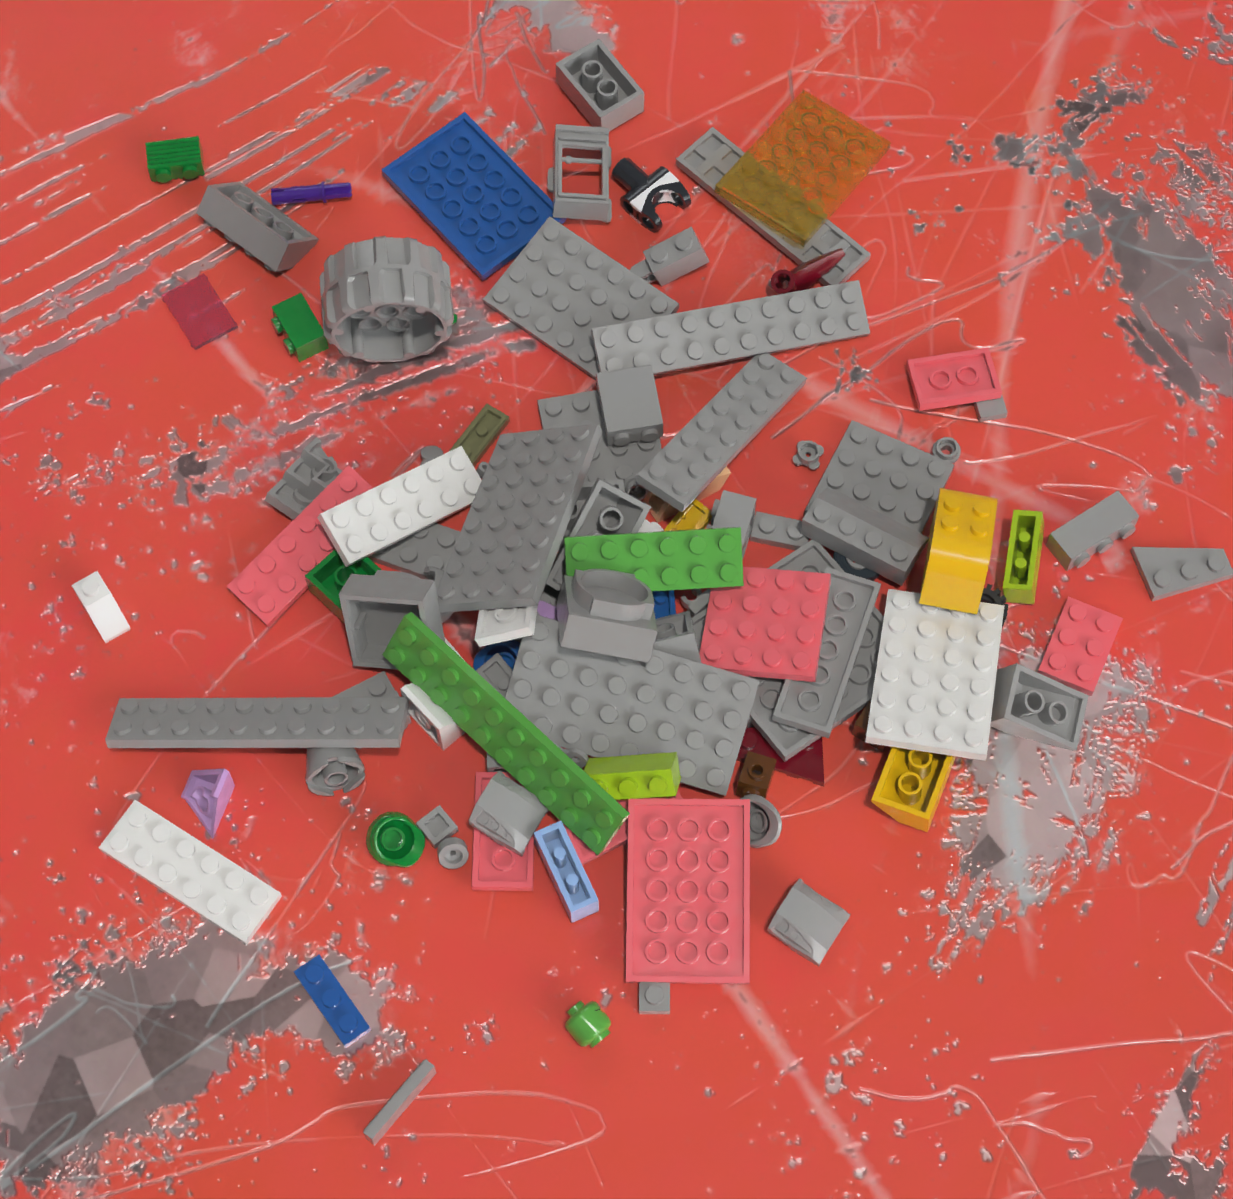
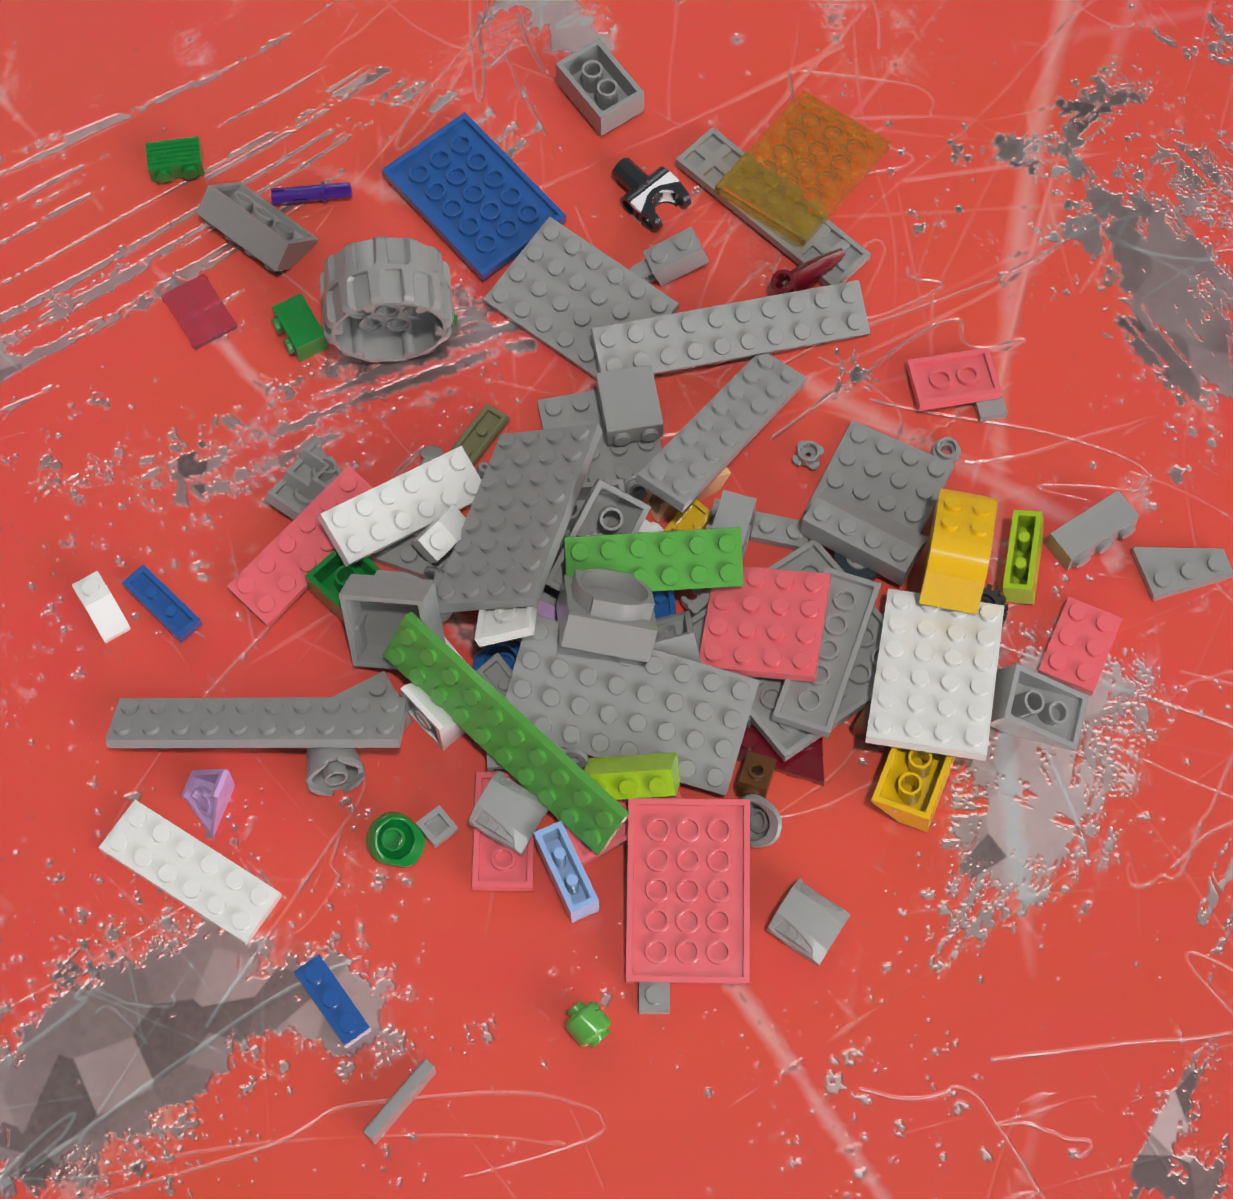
light grey tile [437,837,469,869] -> none
light grey piece [547,124,612,223] -> none
none -> blue plate [122,564,202,643]
none -> white slope [411,503,466,564]

